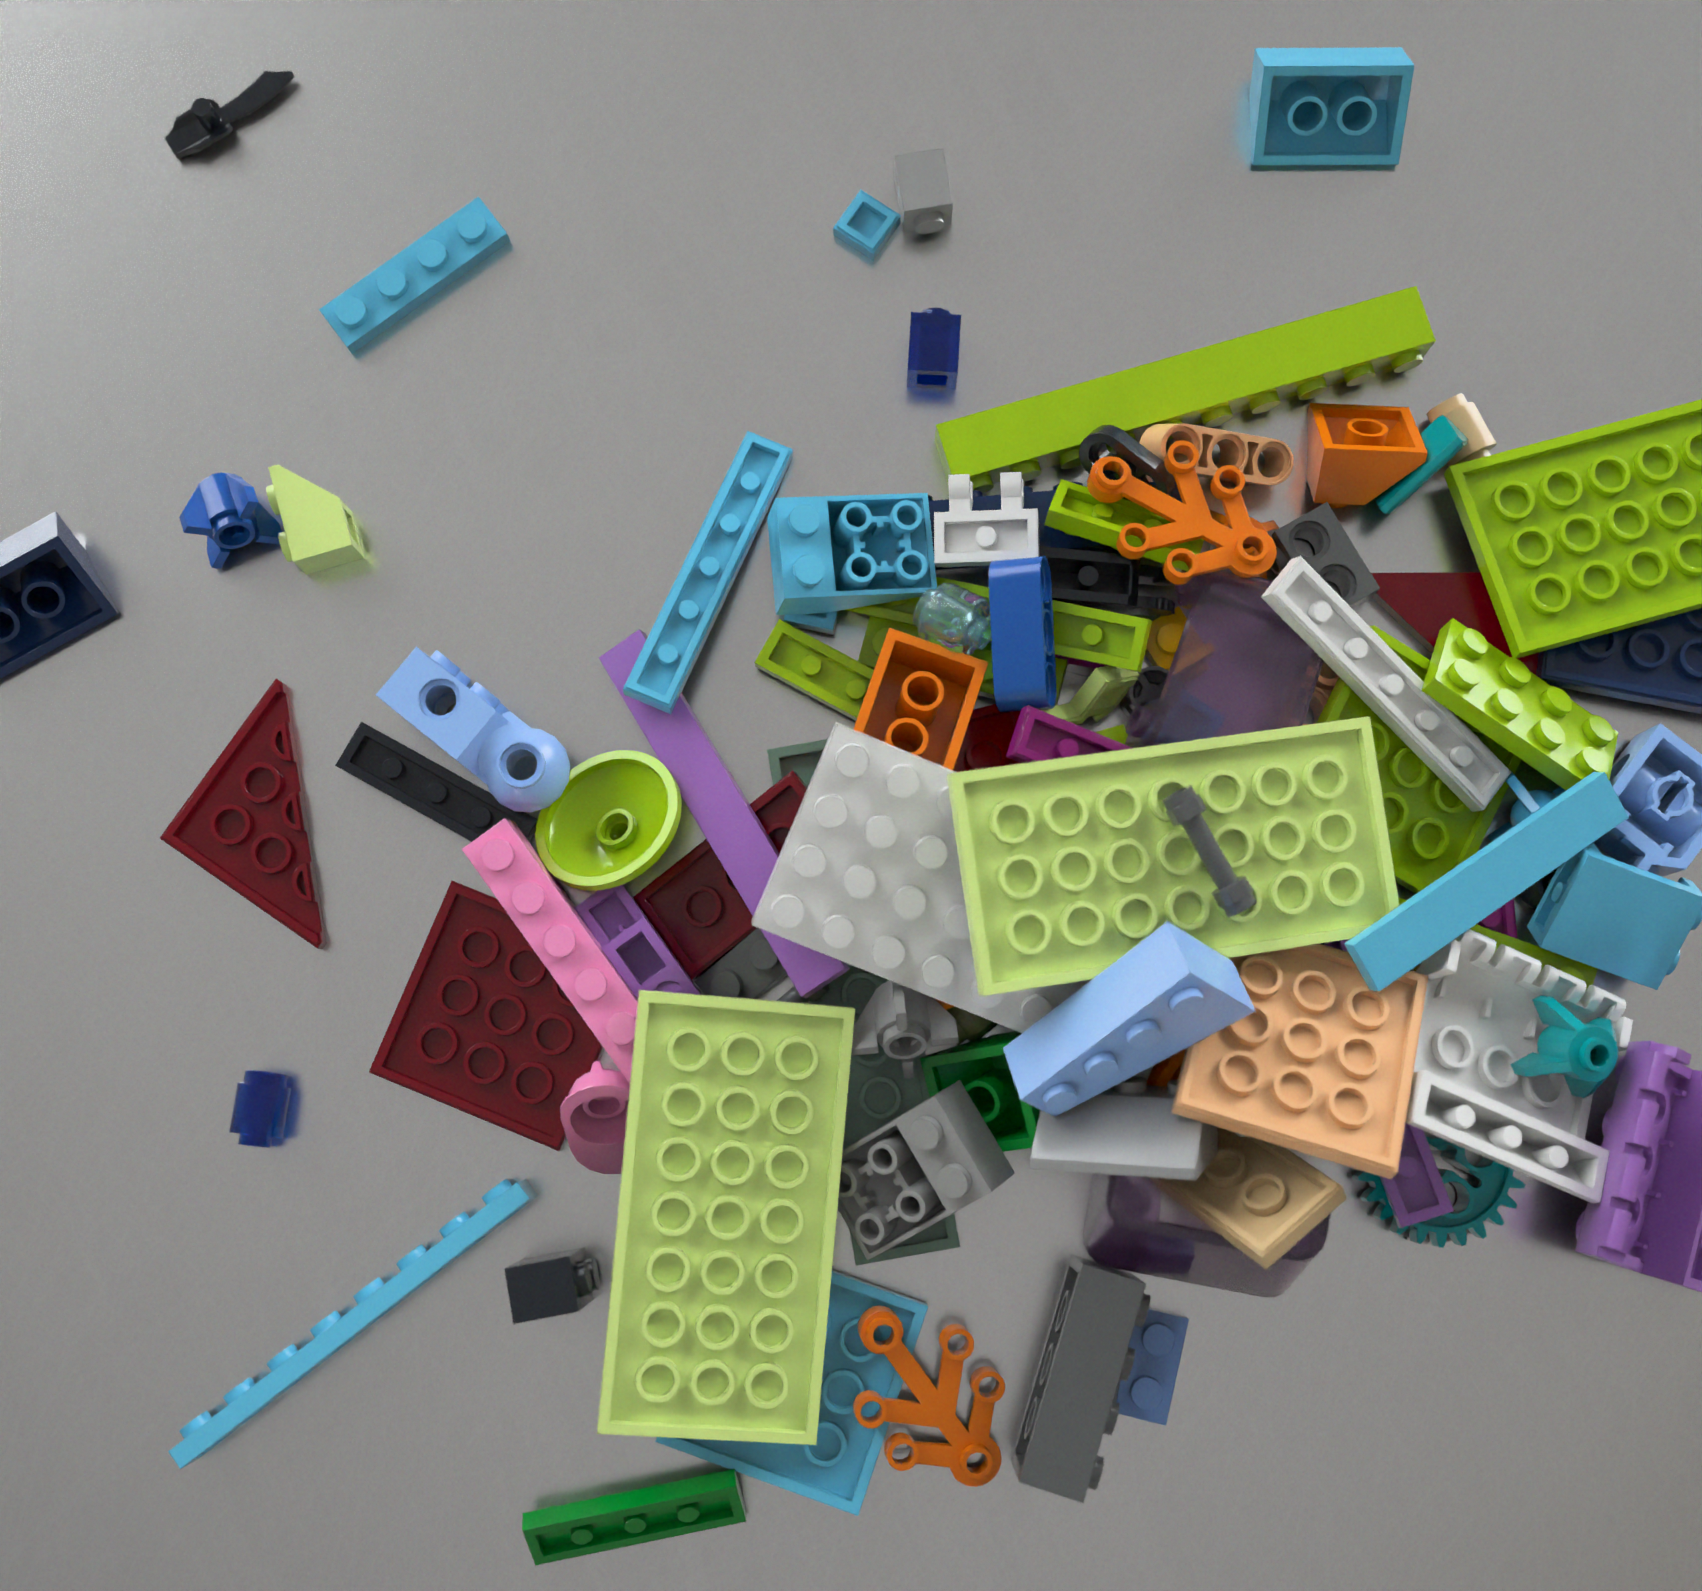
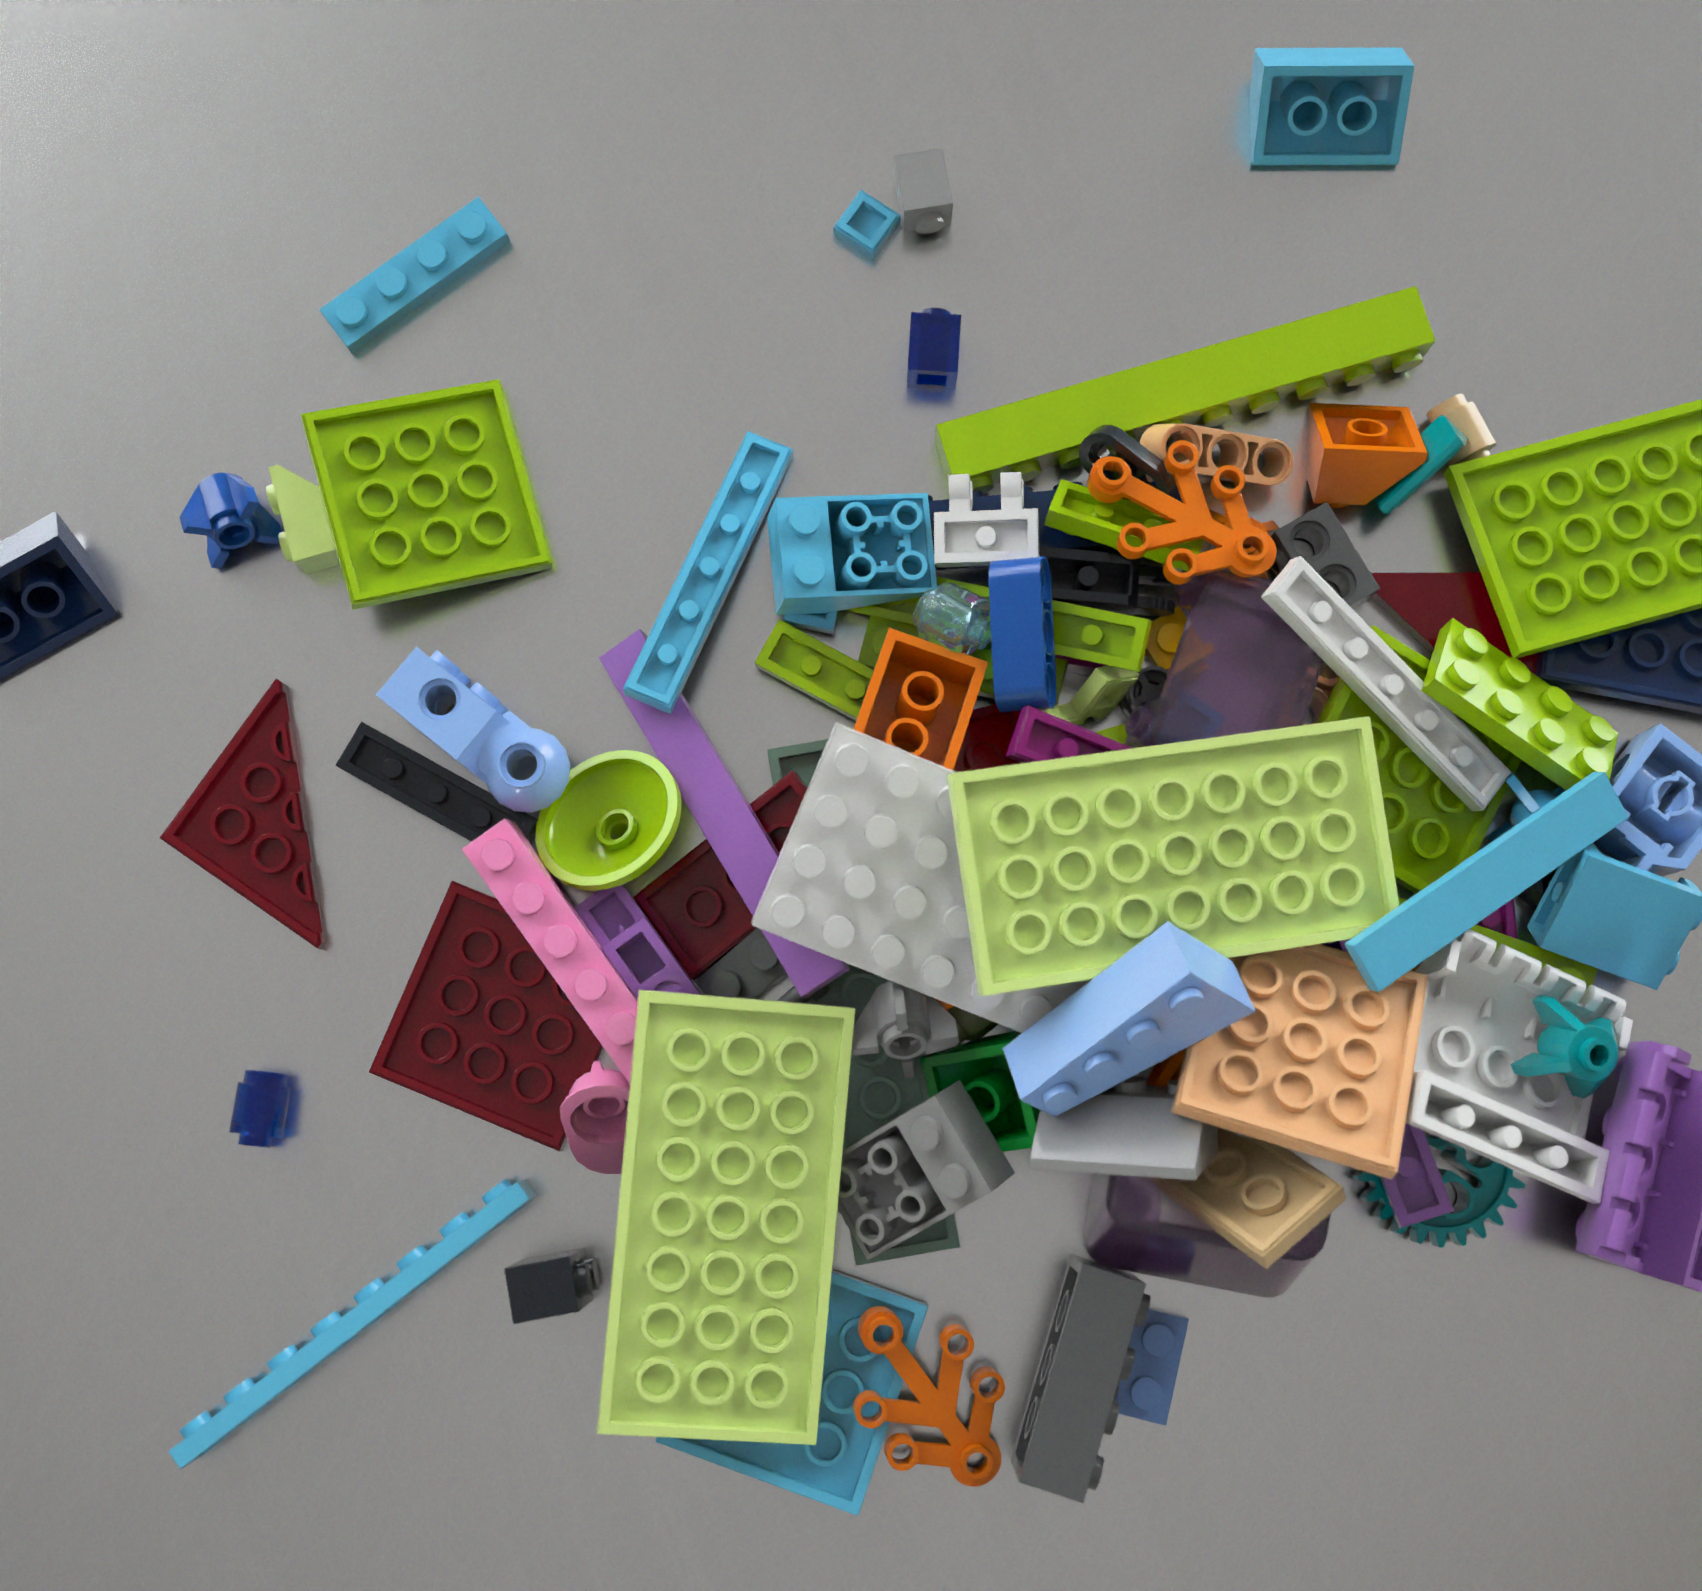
black piece [164,71,294,159] -> none
green plate [522,1469,746,1566] -> none
dark grey bar [1162,785,1257,917] -> none
none -> lime tile [301,379,553,610]

